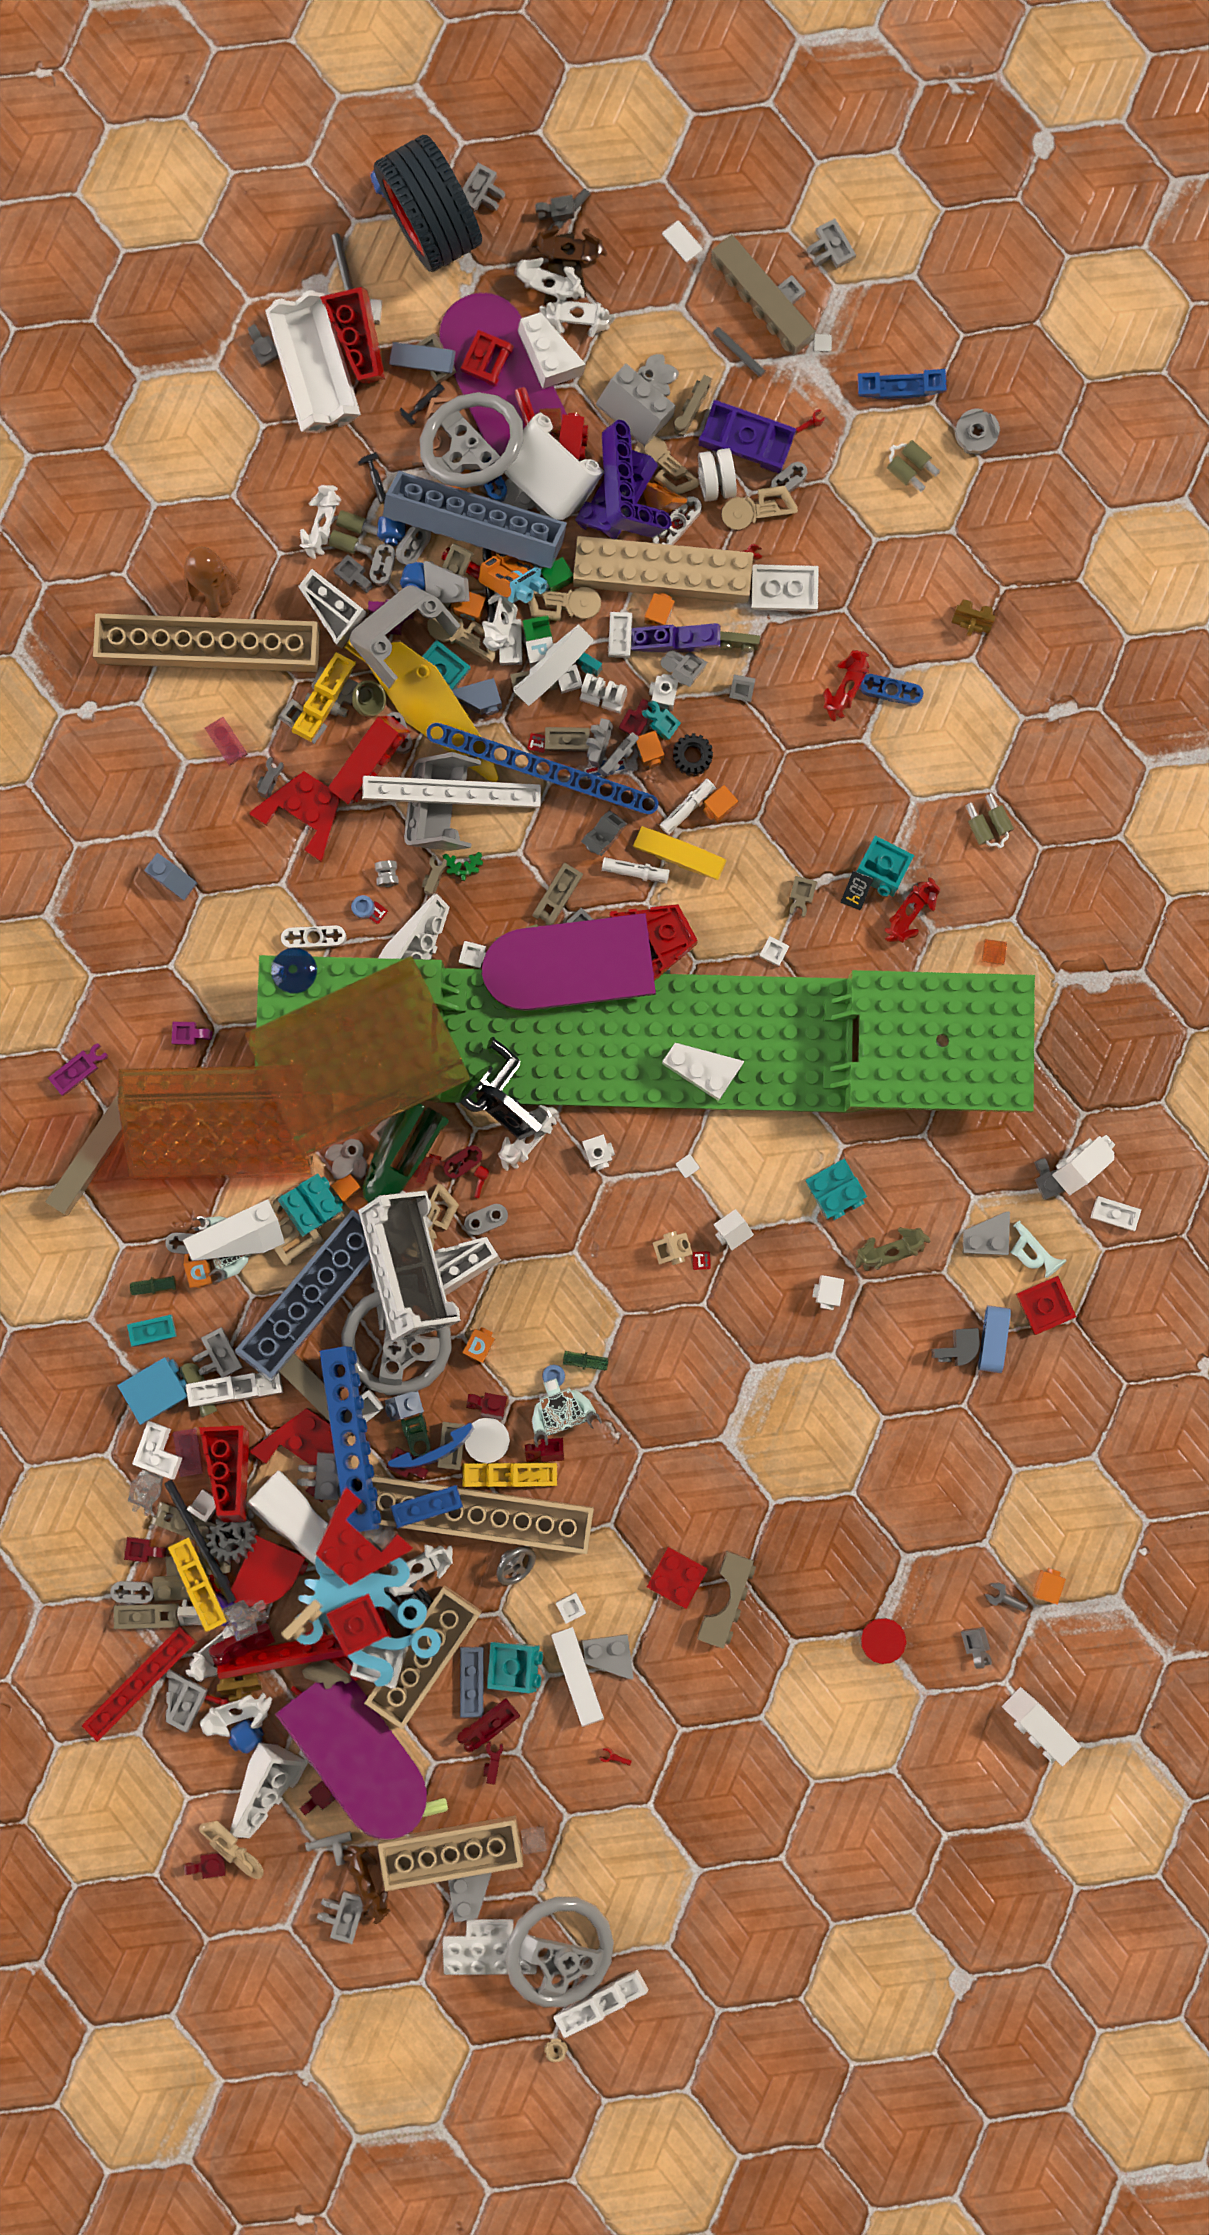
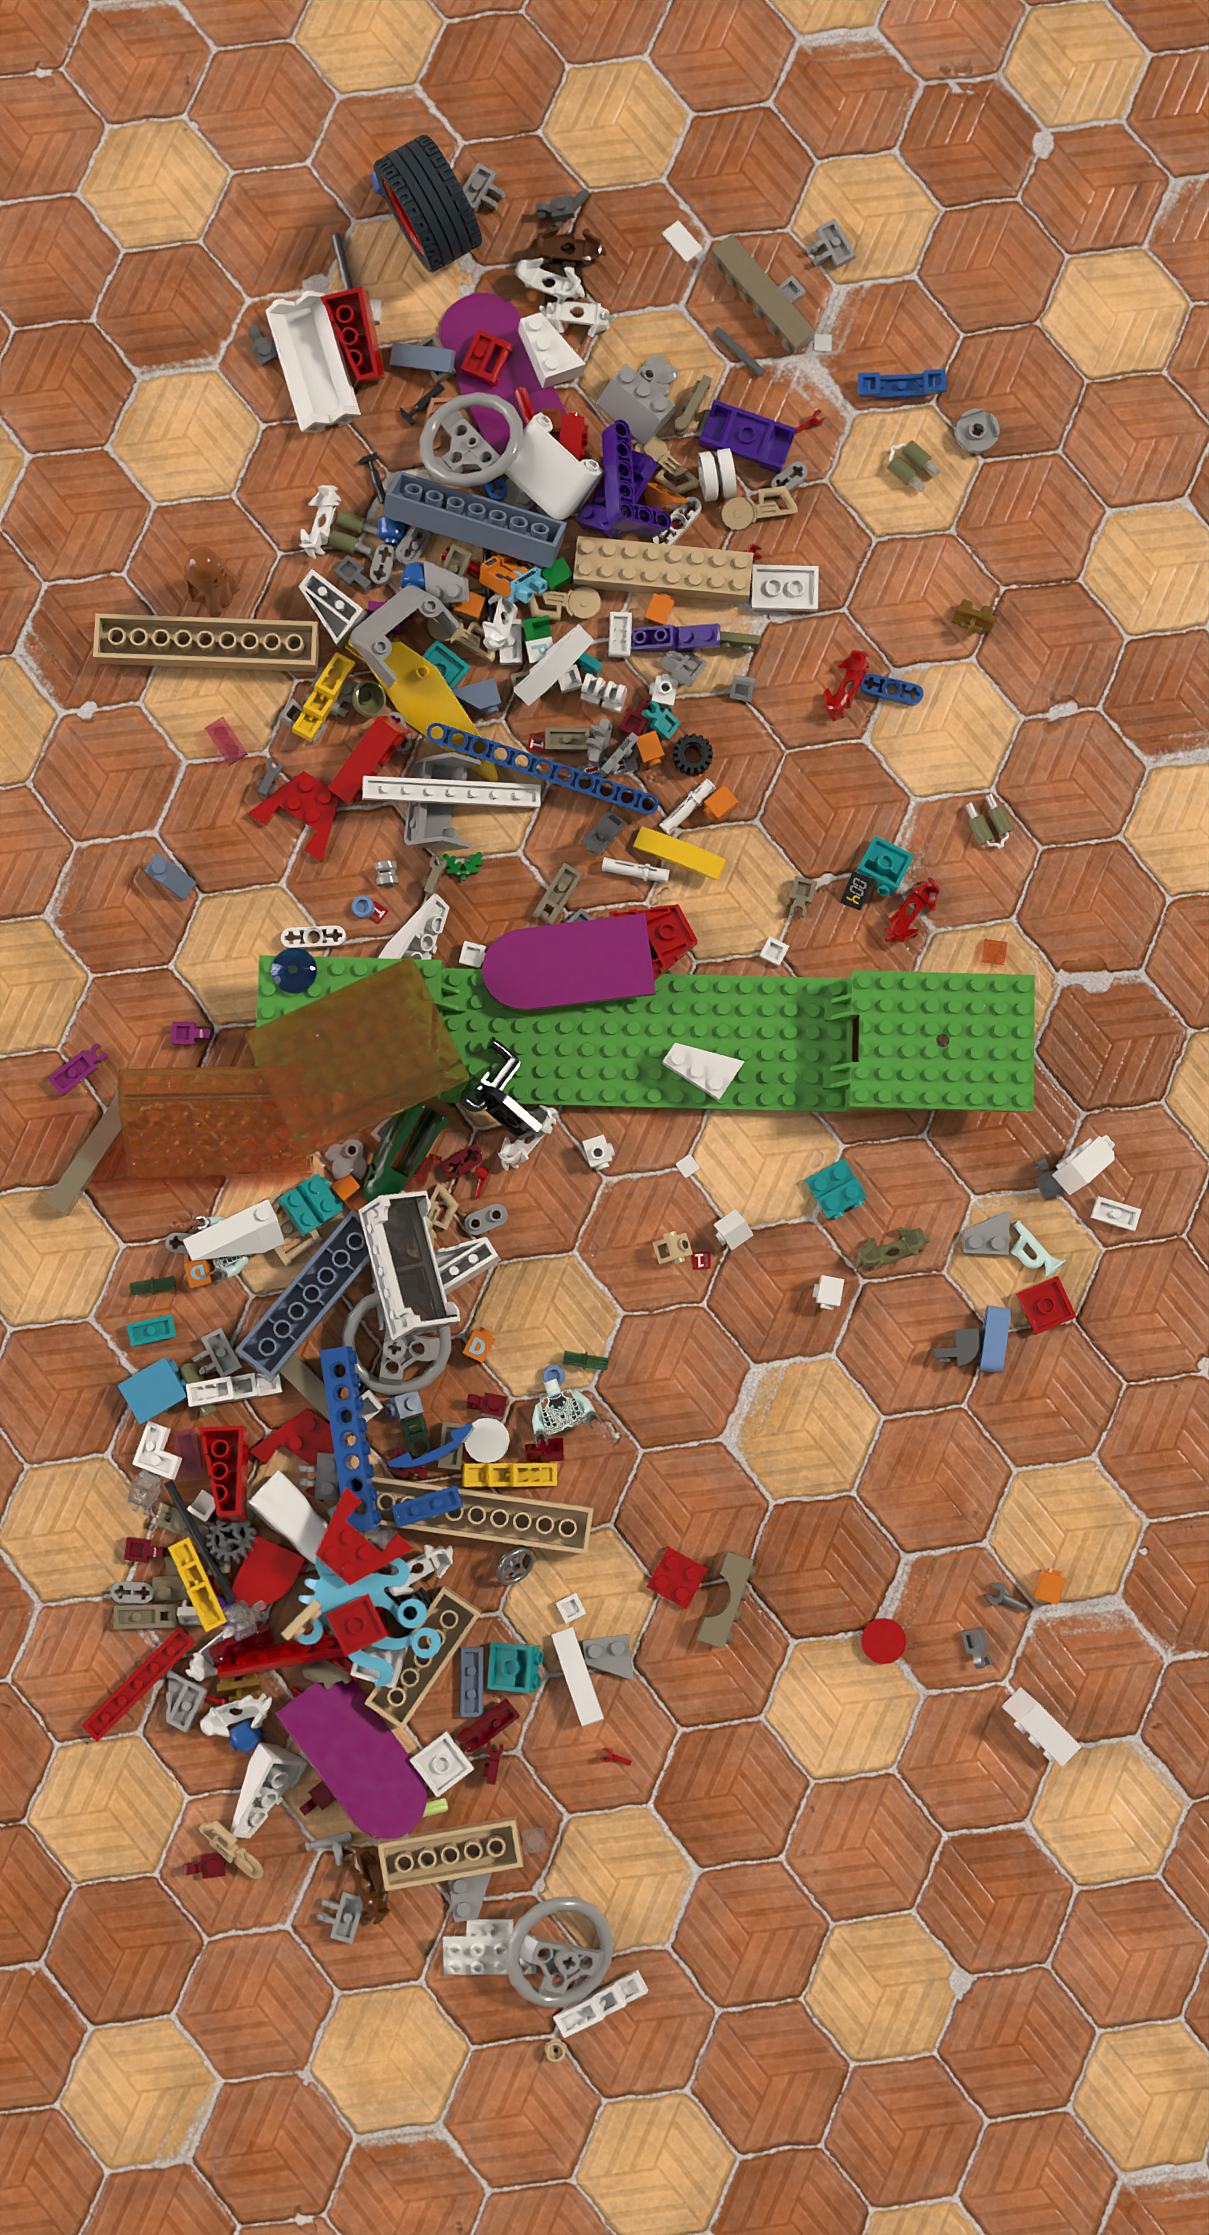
none -> white plate [410,1731,474,1797]

